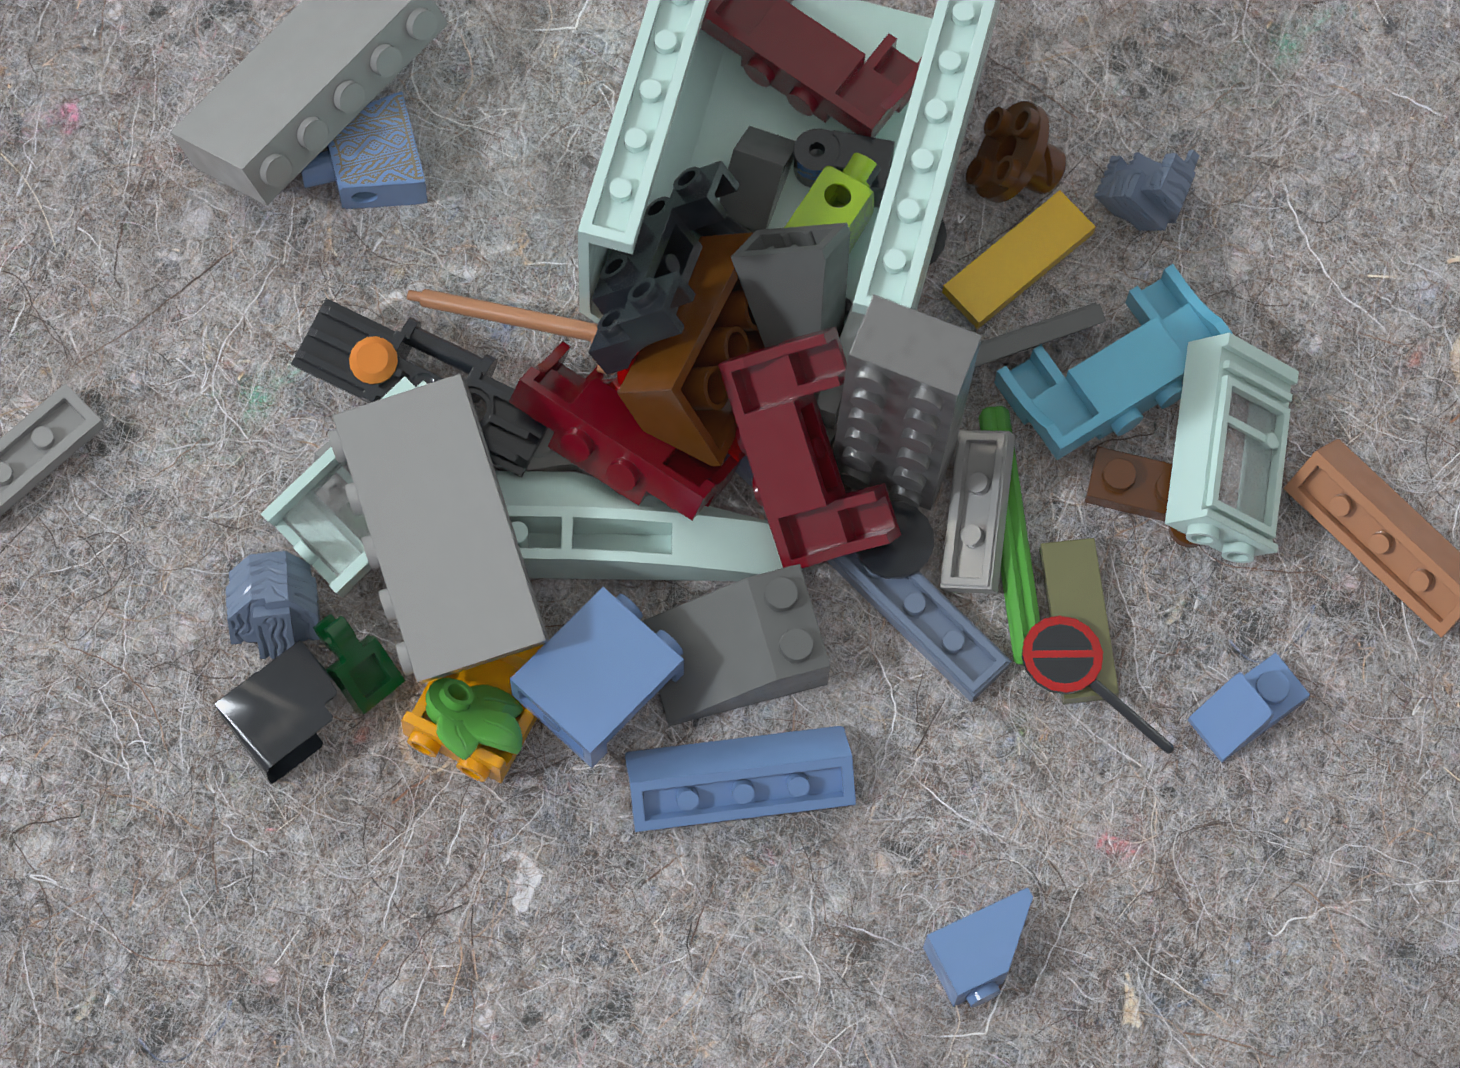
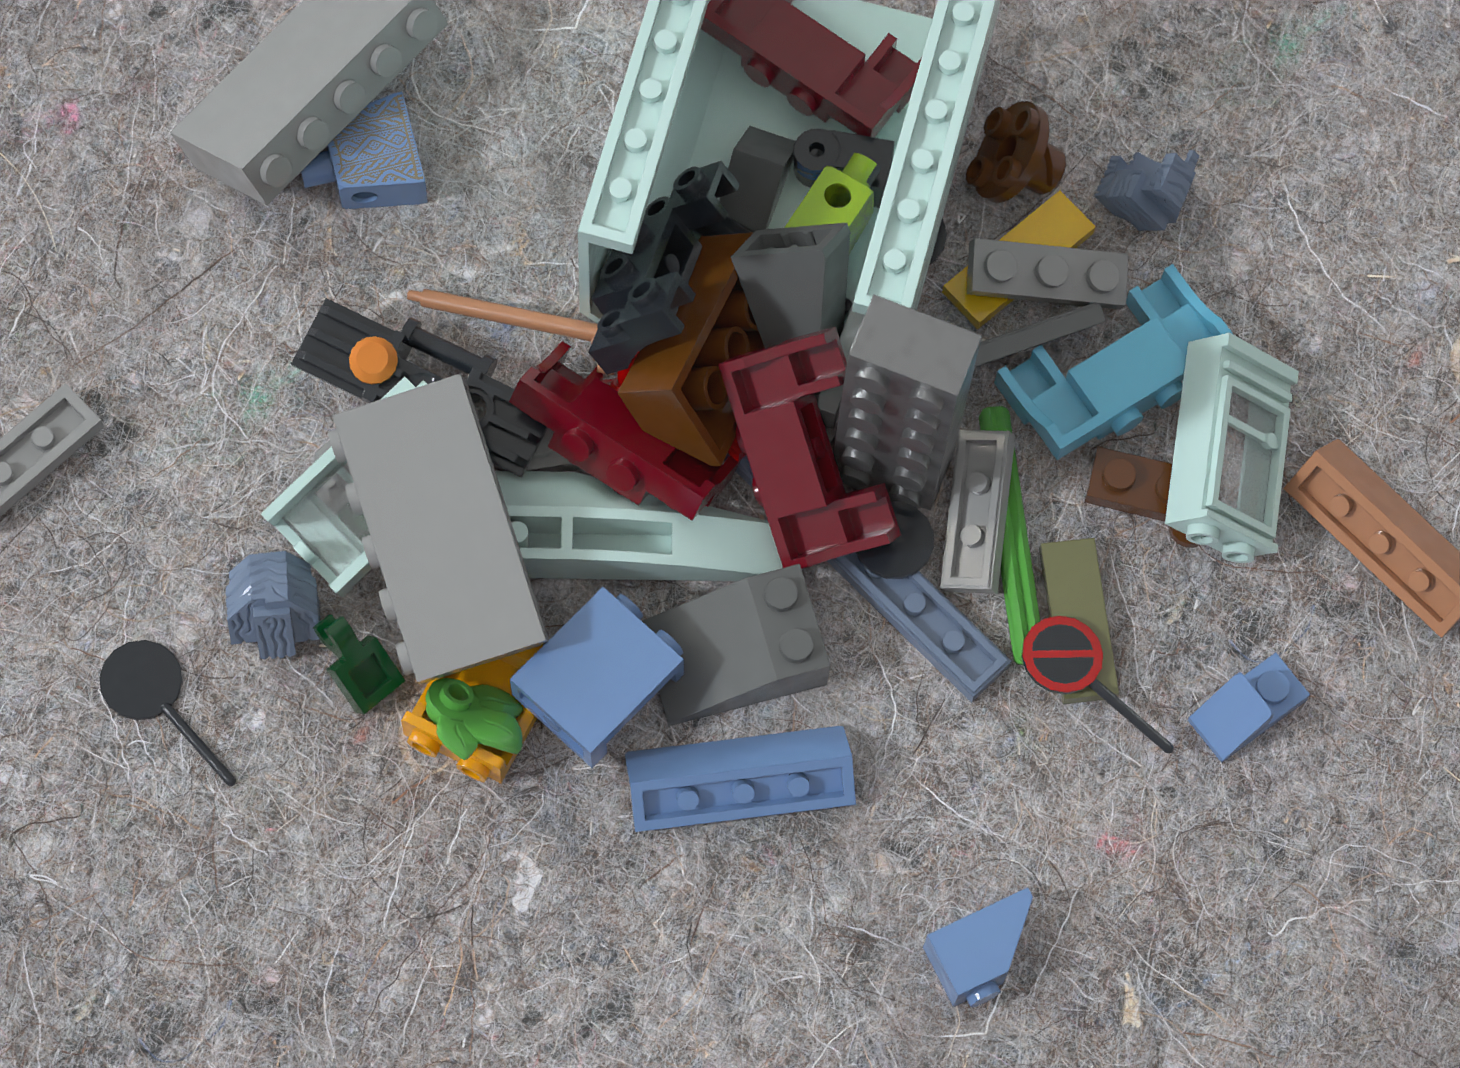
black piece [215,640,337,784] -> none
none -> black piece [99,640,236,786]
none -> light grey plate [967,238,1128,310]

